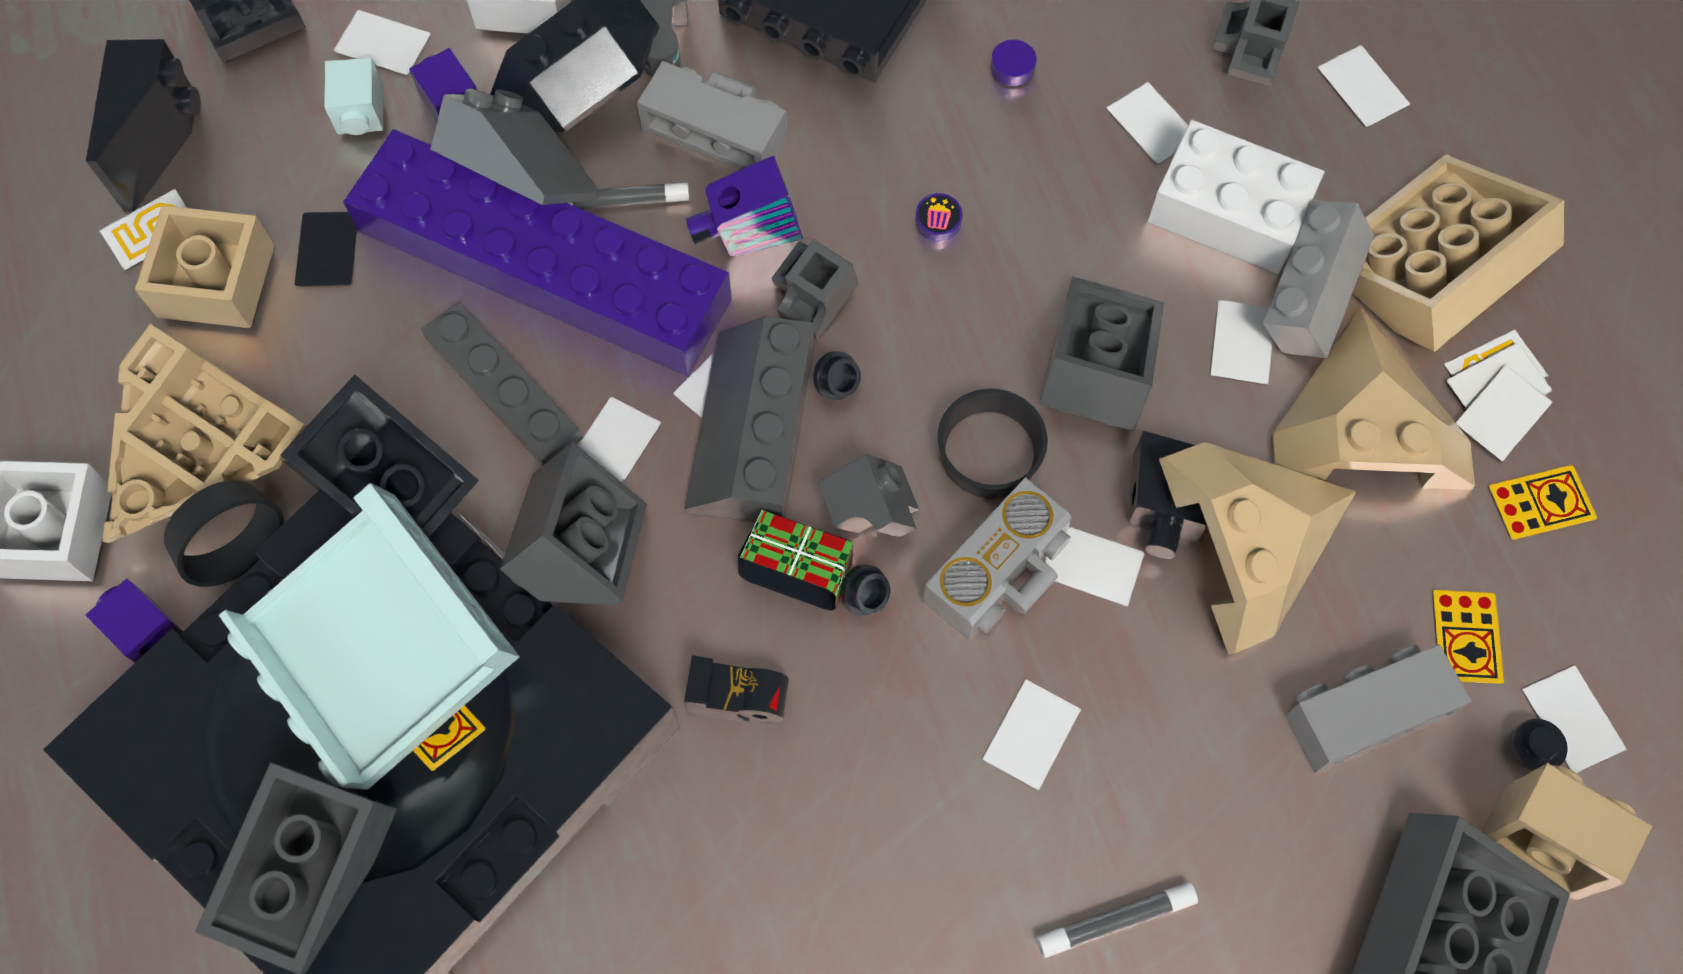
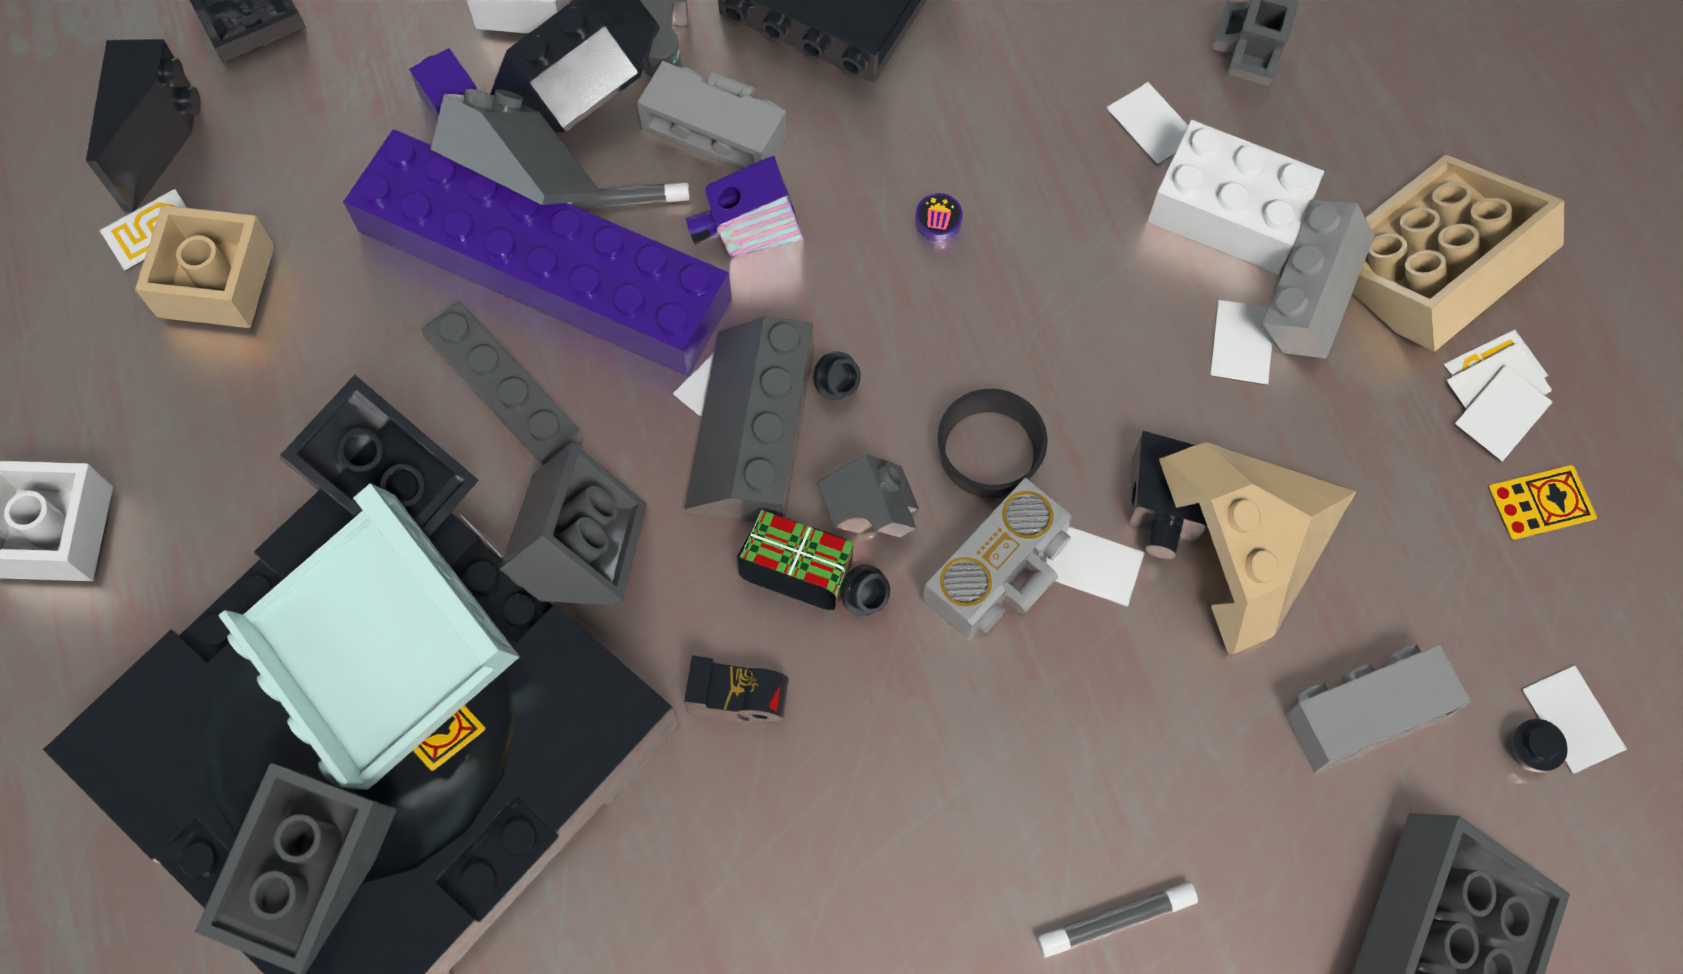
dark purple brick [85,578,183,663] -> none
tan wedge [102,324,307,544] -> none
black tyre [164,480,284,587] -> none
black sticker [295,212,357,286] -> none
light aqua brick [324,57,383,135] -> none
white sticker [334,10,431,75] -> none
white sticker [578,397,661,483] -> none
dark grey brick [771,239,859,341] -> none
white sticker [982,679,1081,790] -> none
dark purple tile [991,39,1037,86] -> none
dark grey slope [1039,276,1164,431] -> none
tan wedge [1271,306,1475,490] -> none
white sticker [1318,45,1410,127] -> none
yellow sticker [1433,590,1504,684] -> none
tan brick [1481,763,1652,900] -> none

